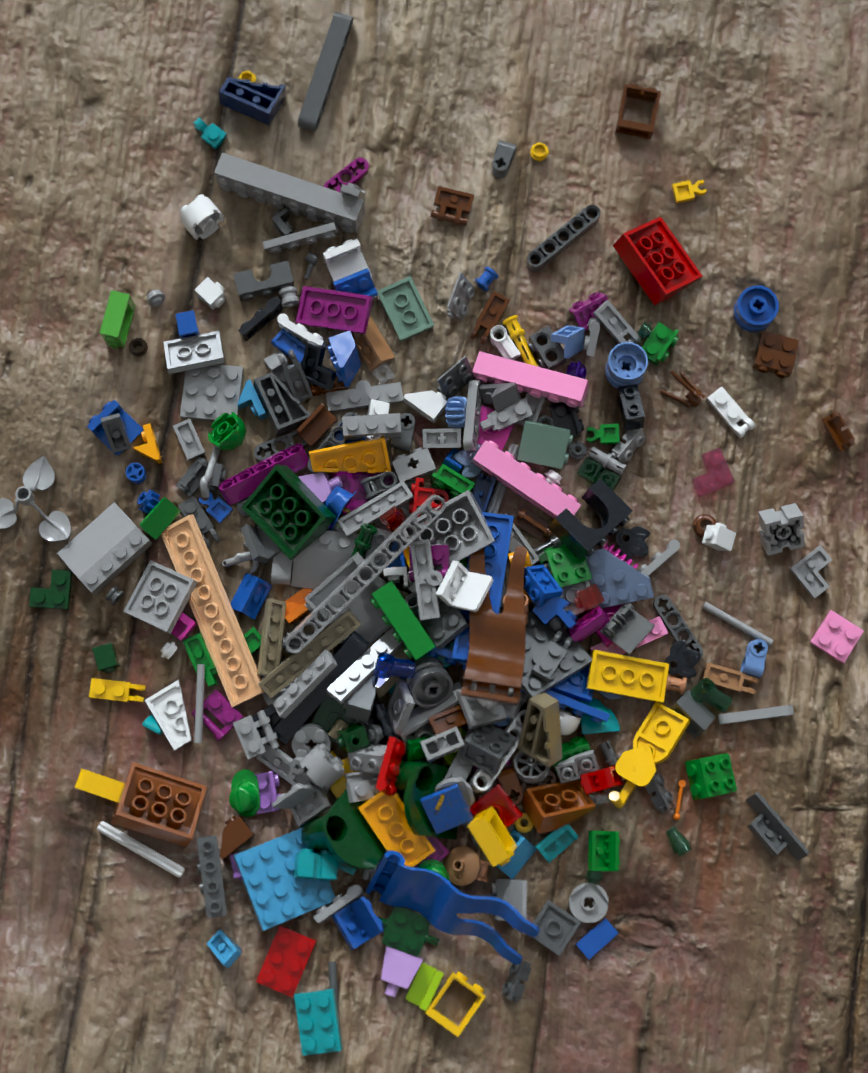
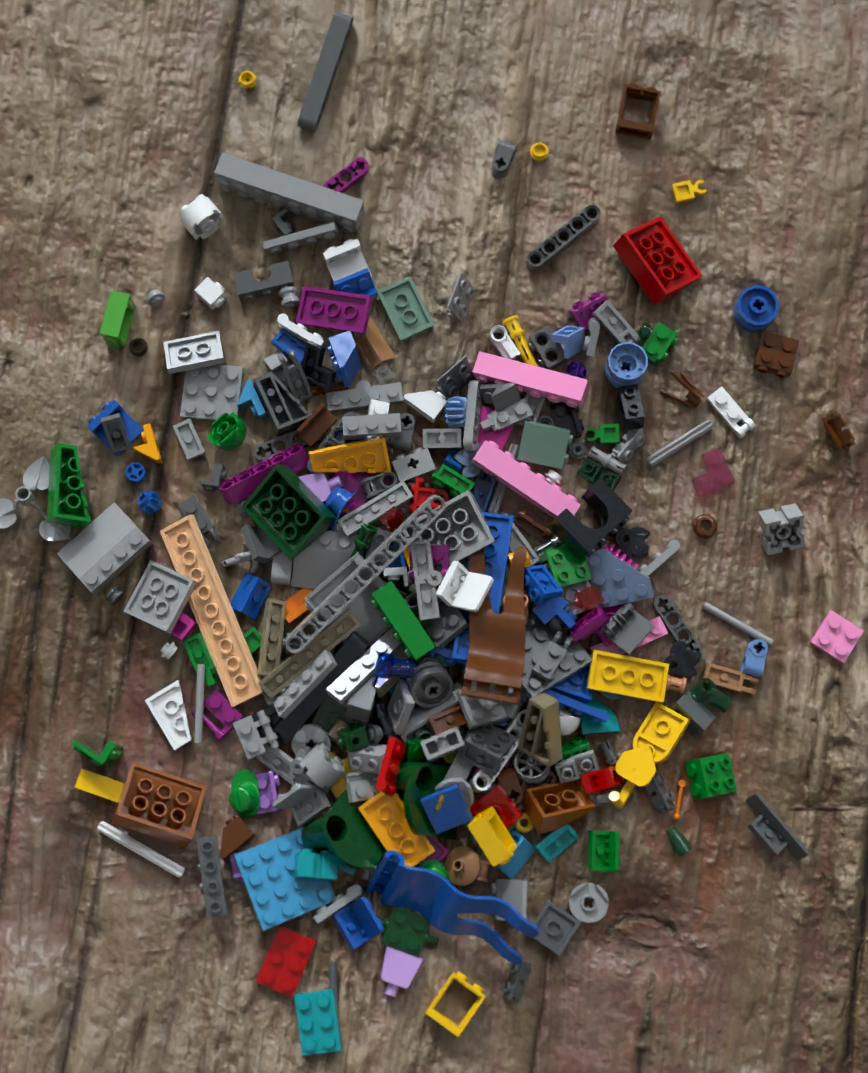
dark green plate [29,570,73,610] -> none
yellow hinge [89,678,145,702] -> none
dark green brick [92,642,120,674] -> none
green panel [139,497,181,540] -> none
teal slope [142,714,163,735] -> none
blue panel [175,310,200,338] -> none
dark grey hinge [175,456,209,497] -> none
teal plate [194,118,227,150] -> none
blue plate [198,491,233,524] -> none
light grey piece [200,446,220,498] -> none
dark azure slope [206,929,242,968] -> none
dark blue wedge [219,77,286,126] -> none
black hinge [238,296,283,342] -> none
dark grey hand [304,252,318,280] -> none
light grey hinge [340,183,366,200] -> none
lime panel [405,963,444,1011] -> none
reddish brown plate [431,186,474,226] -> none
reddish brown hinge [470,291,510,345] -> none
blue bush [474,267,499,292] -> none
blue tile [576,918,618,959] -> none
clear green plate [584,870,604,883] -> none
white brick [702,523,736,551] -> none
light grey beam [718,705,794,725] -> none
light grey plate [789,545,832,599] -> none
none -> green wedge [46,443,91,528]
none -> green bracket [71,740,123,767]
none -> light grey axle [647,420,713,466]

